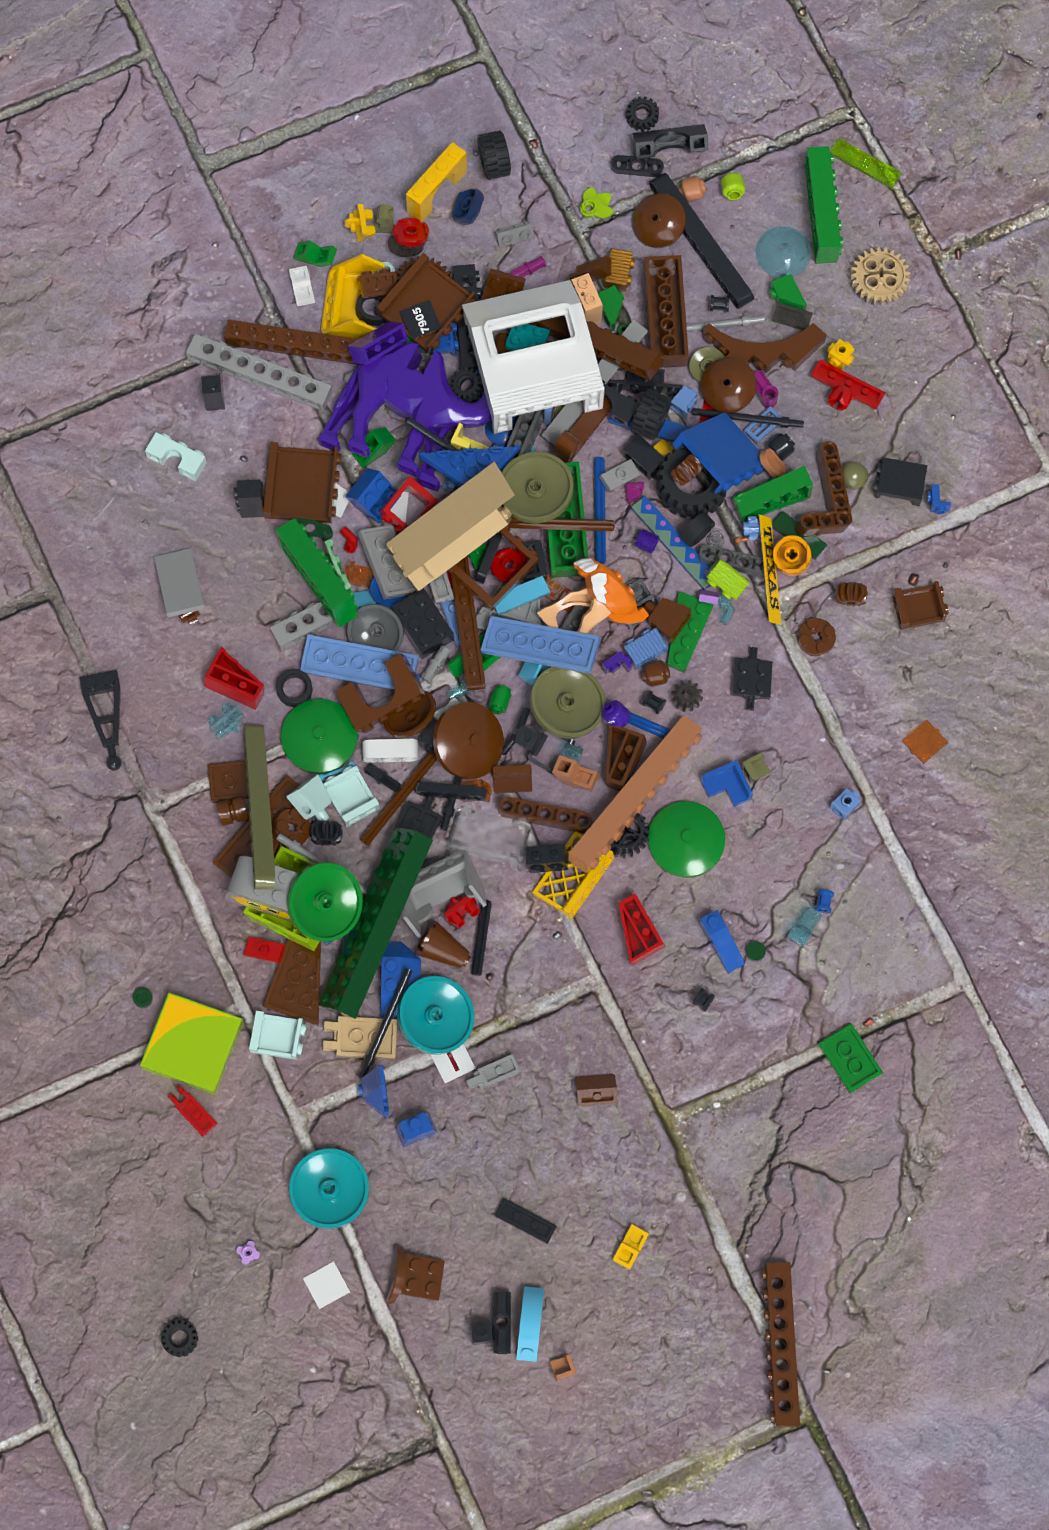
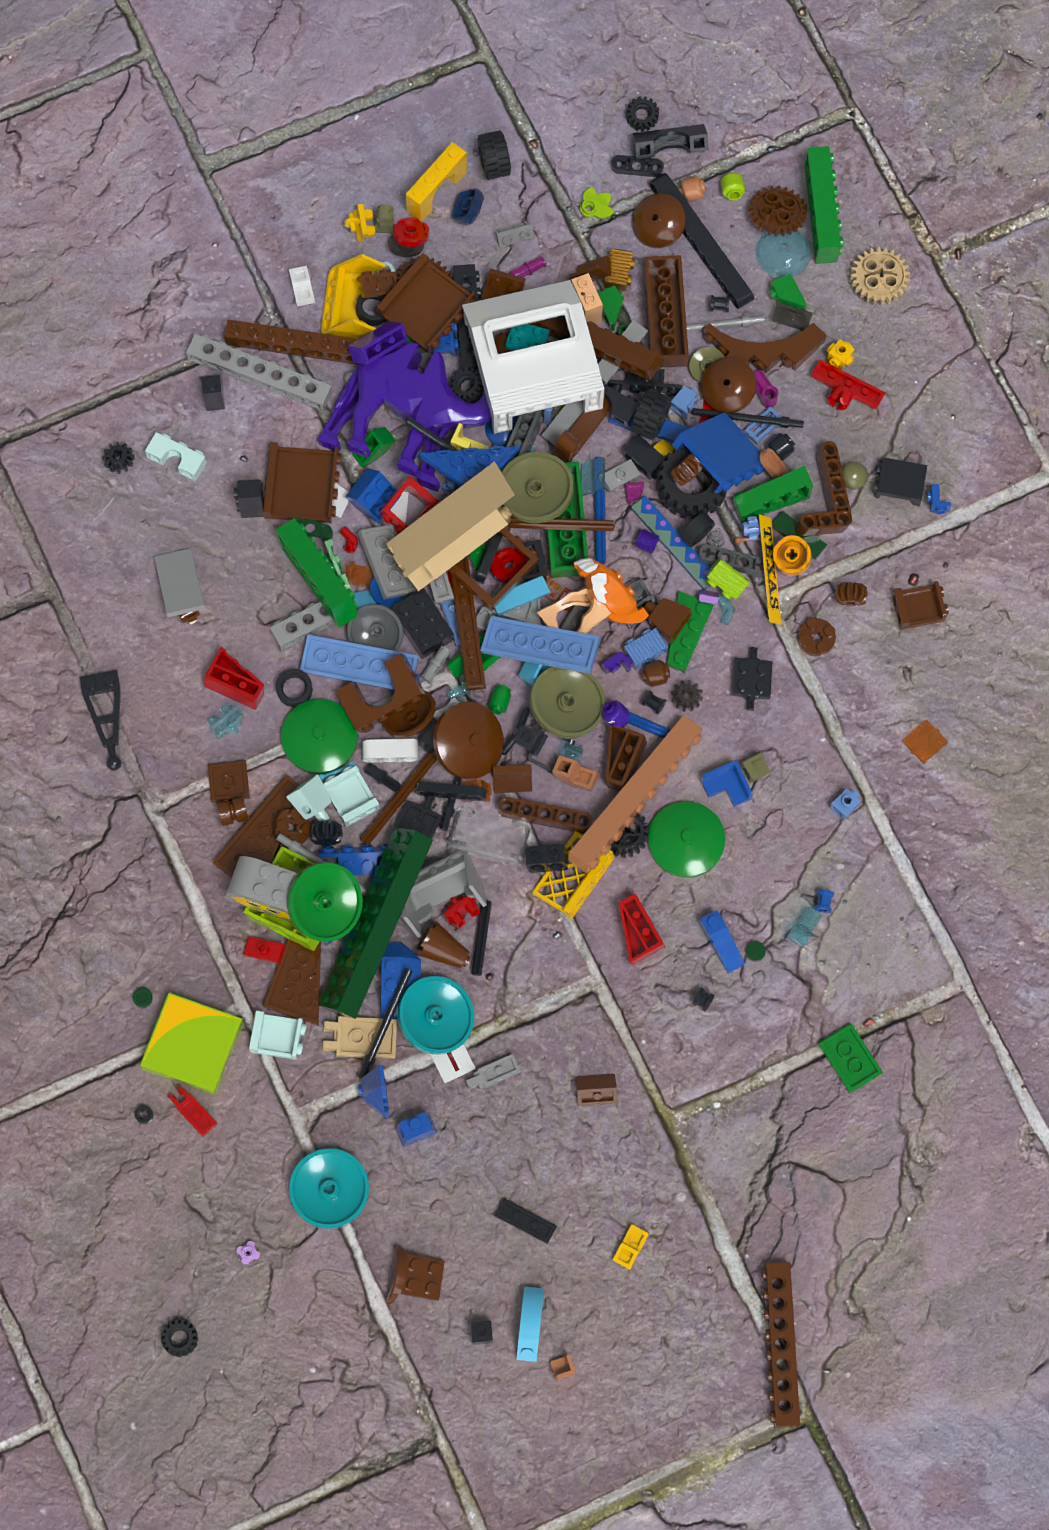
olive beam [244,725,275,890] -> none
green slope [293,240,337,267] -> none
white sticker [303,1261,350,1309] -> none
black sticker [400,300,442,340] -> none
black piece [493,1292,511,1354] -> none
clear neon green tile [830,138,902,189] -> none
none -> black gear [102,441,135,474]
none -> black bush [135,1105,154,1124]
none -> blue bracket [319,844,388,875]
none -> clear light blue piece [580,457,605,496]
none -> reddish brown gear [747,185,807,237]

